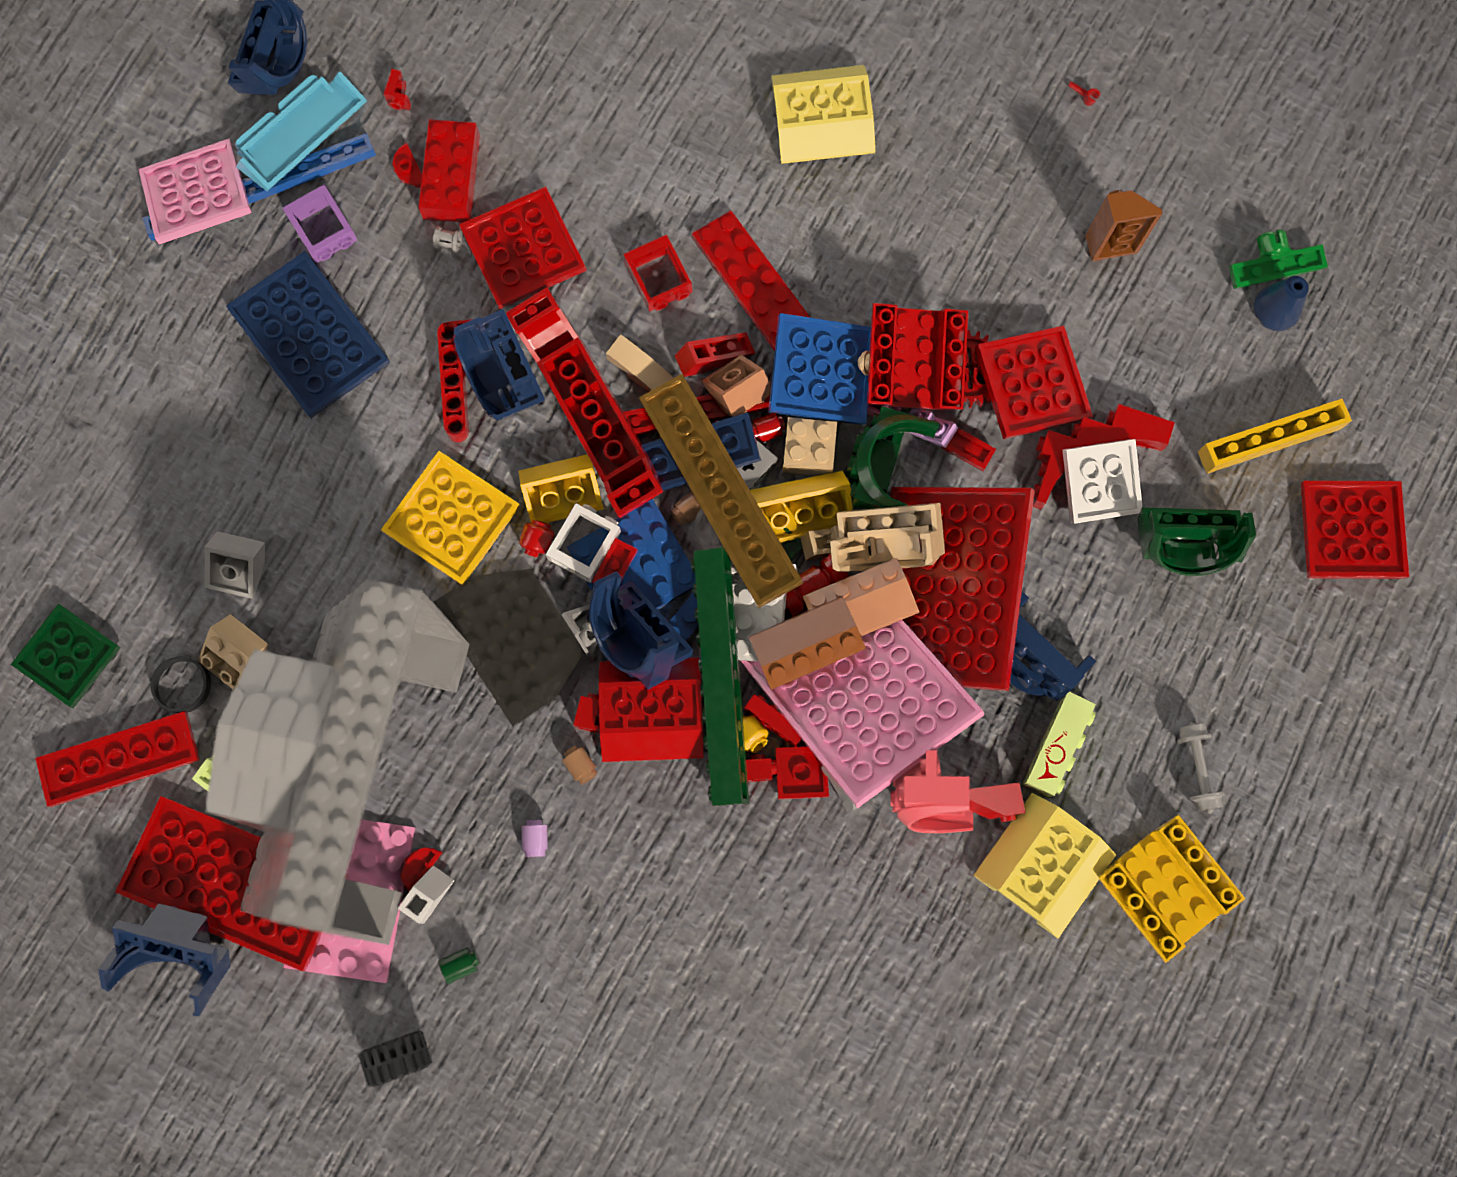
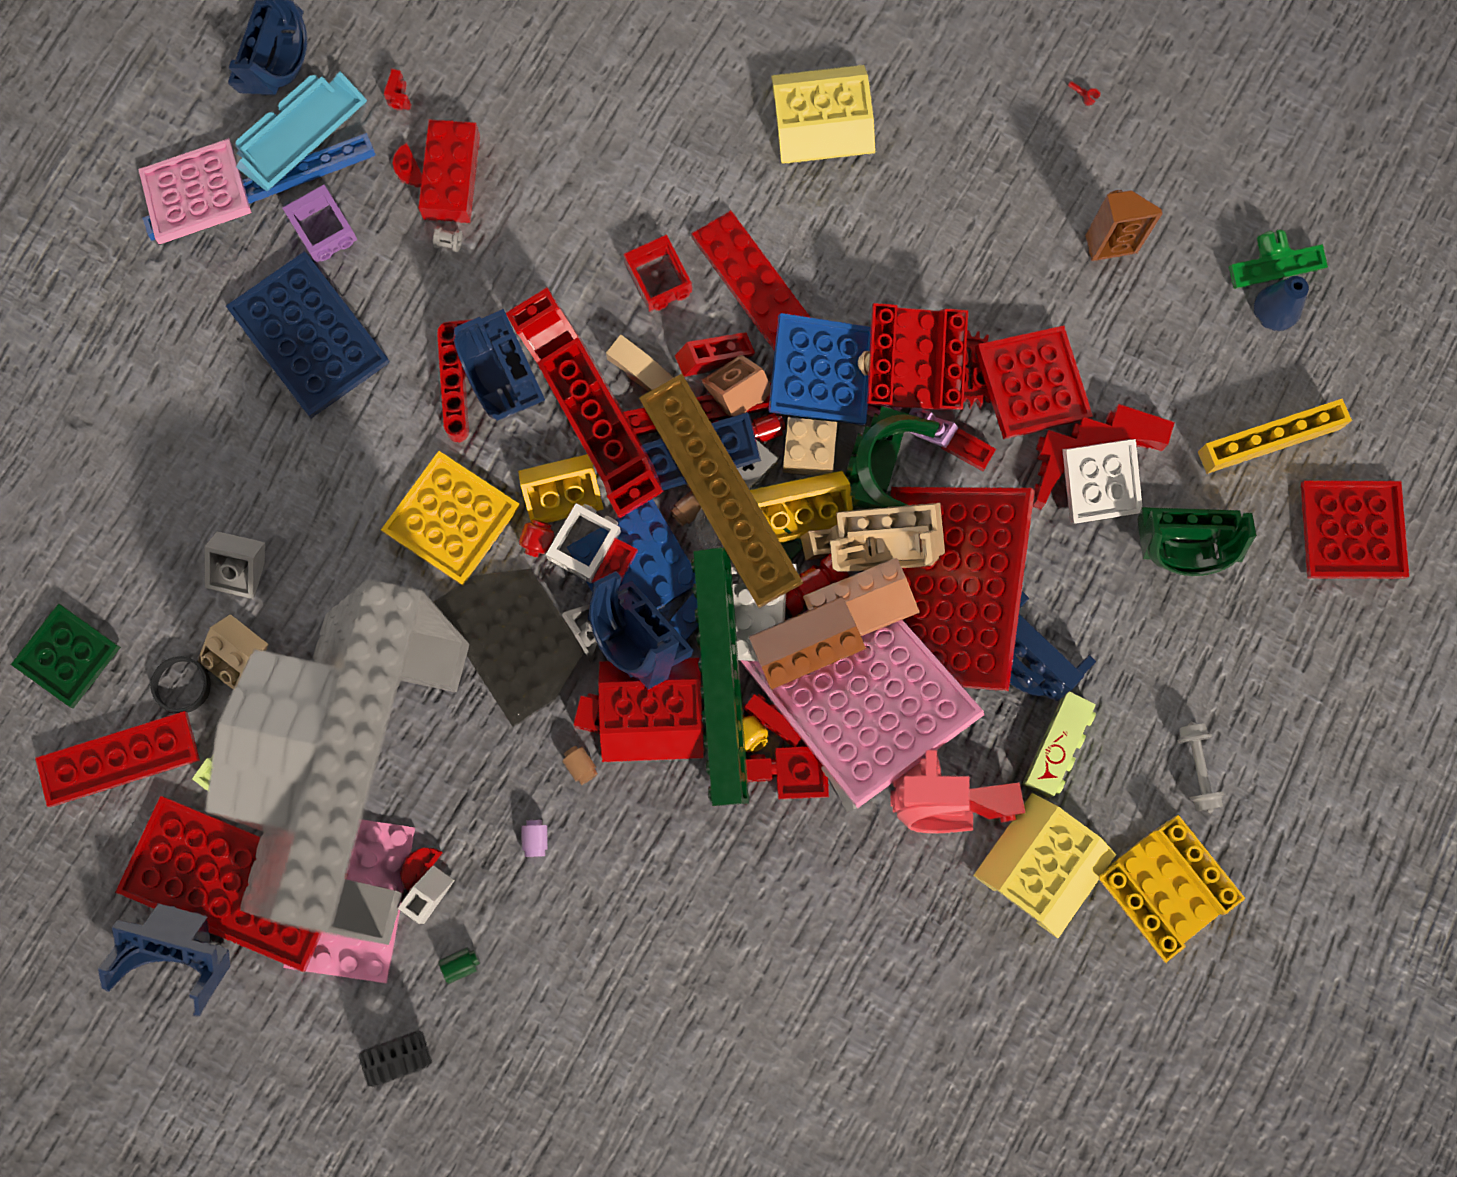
red plate [459,187,587,310] -> none

